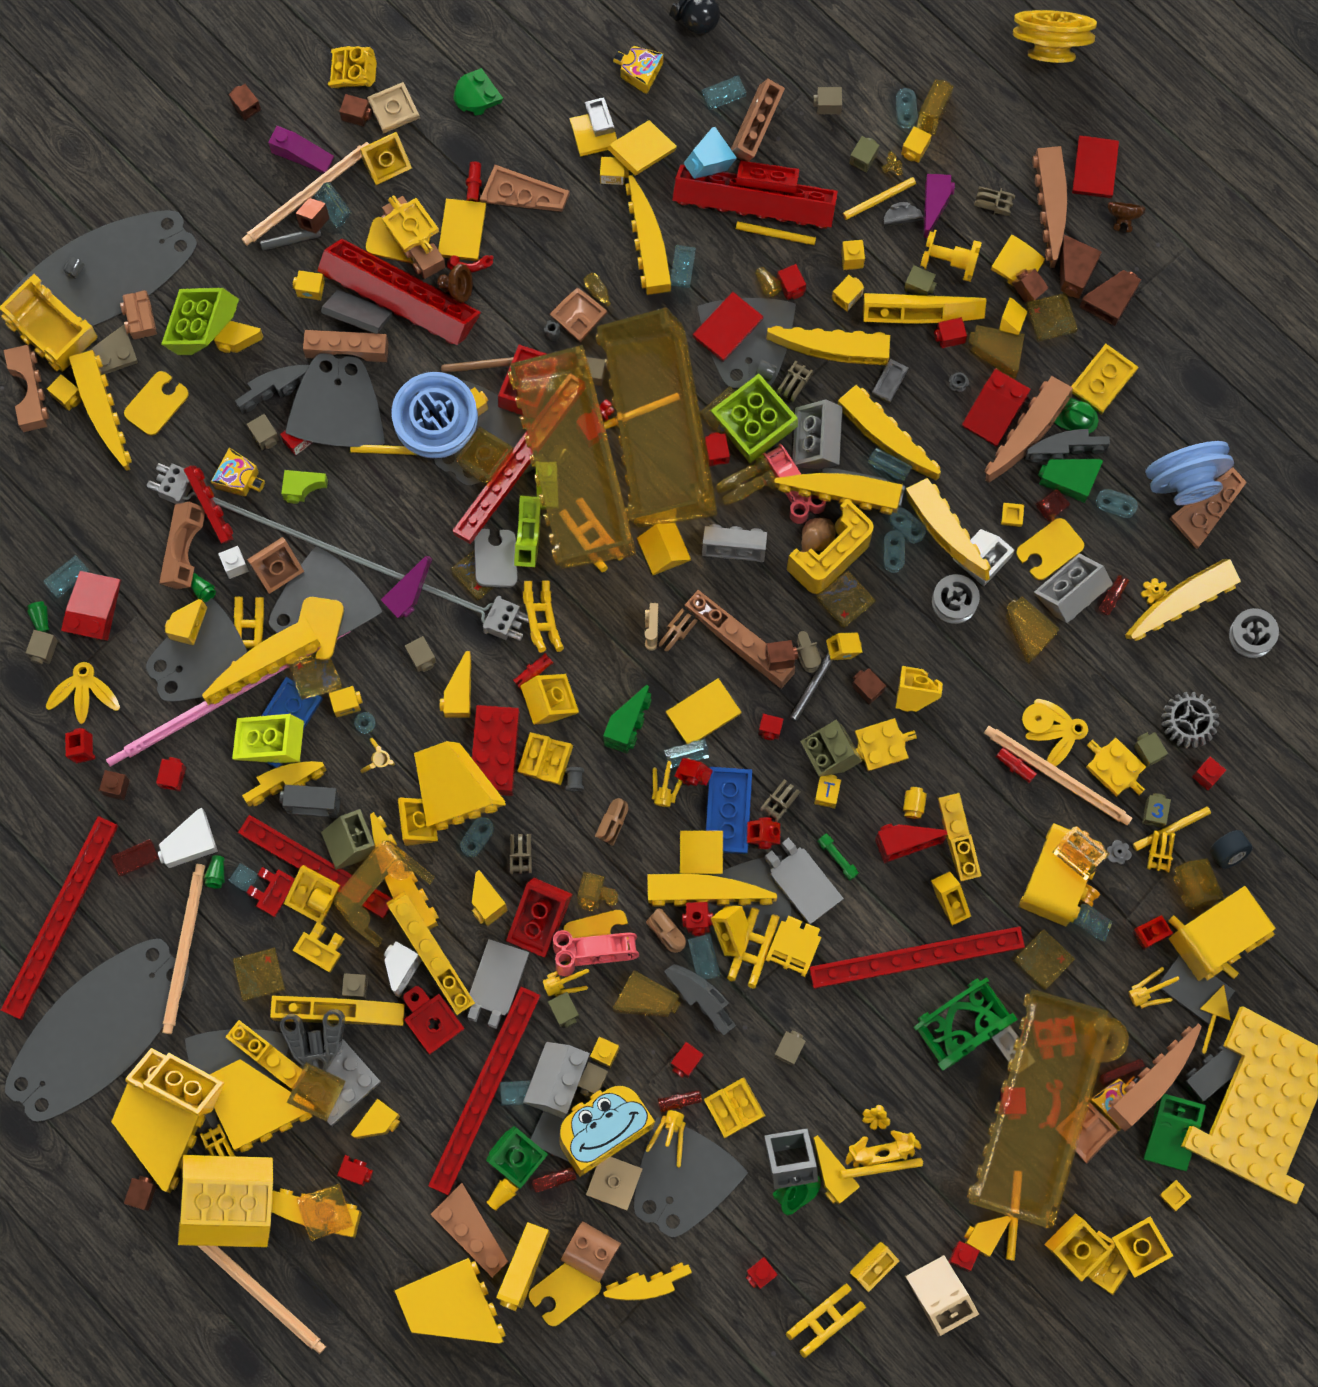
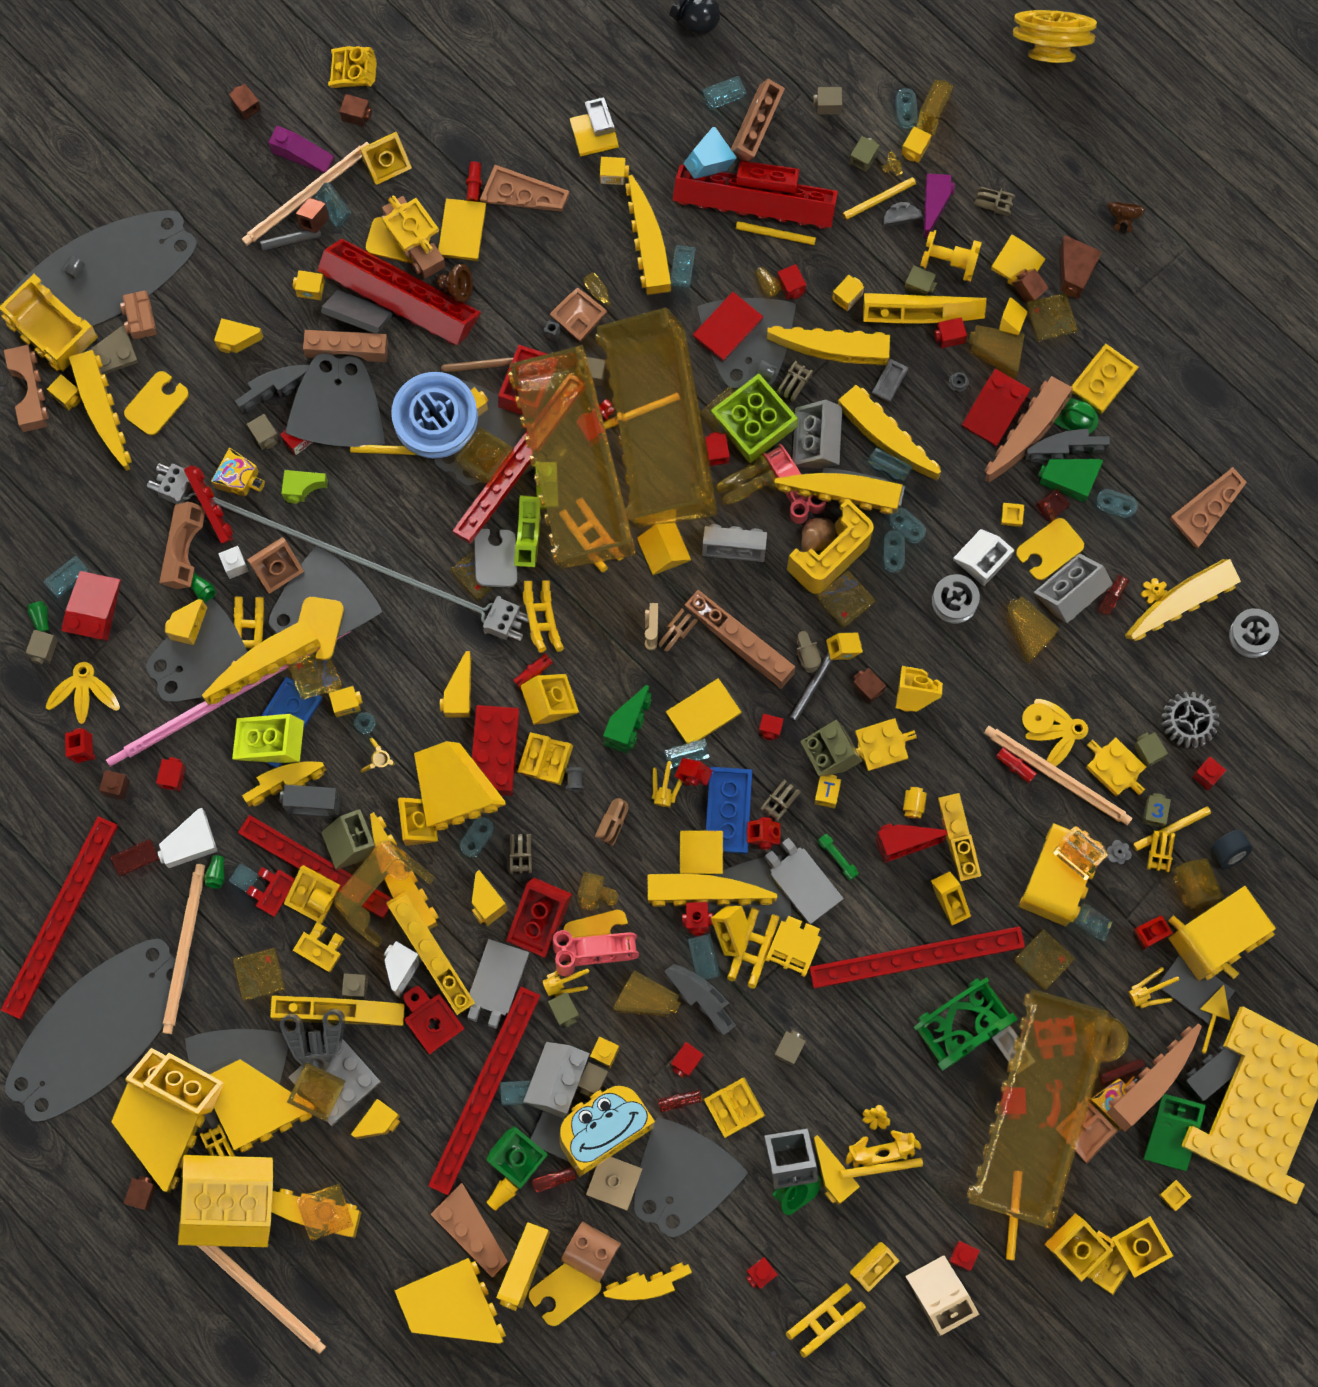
lime slope [162,288,239,355] -> none
yellow slope [226,1020,307,1091] -> none
red brick [337,1155,373,1186] -> none
tan plate [367,82,420,133] -> none
magenta slope [381,556,432,618] -> none
dark tan brick [405,636,437,672] -> none
red piece [447,255,494,272] -> none
green slope [453,68,503,115] -> none
yellow tile [608,120,677,176] -> none
torso [613,46,663,94] -> none
medium nougat arm [646,908,686,953] -> none
yellow plant [646,1110,686,1168] -> none
copper brick [765,640,798,671] -> none
yellow brick [841,240,865,270] -> none
yellow slope [906,478,991,581] -> none
yellow slope [964,1216,1011,1258] -> none
nougat slope [1032,146,1067,268] -> none
red tile [1072,135,1119,198] -> none
light orange wheel [1078,884,1100,909] -> none
copper slope [1080,270,1141,326] -> none
light blue wheel [1145,441,1234,505] -> none

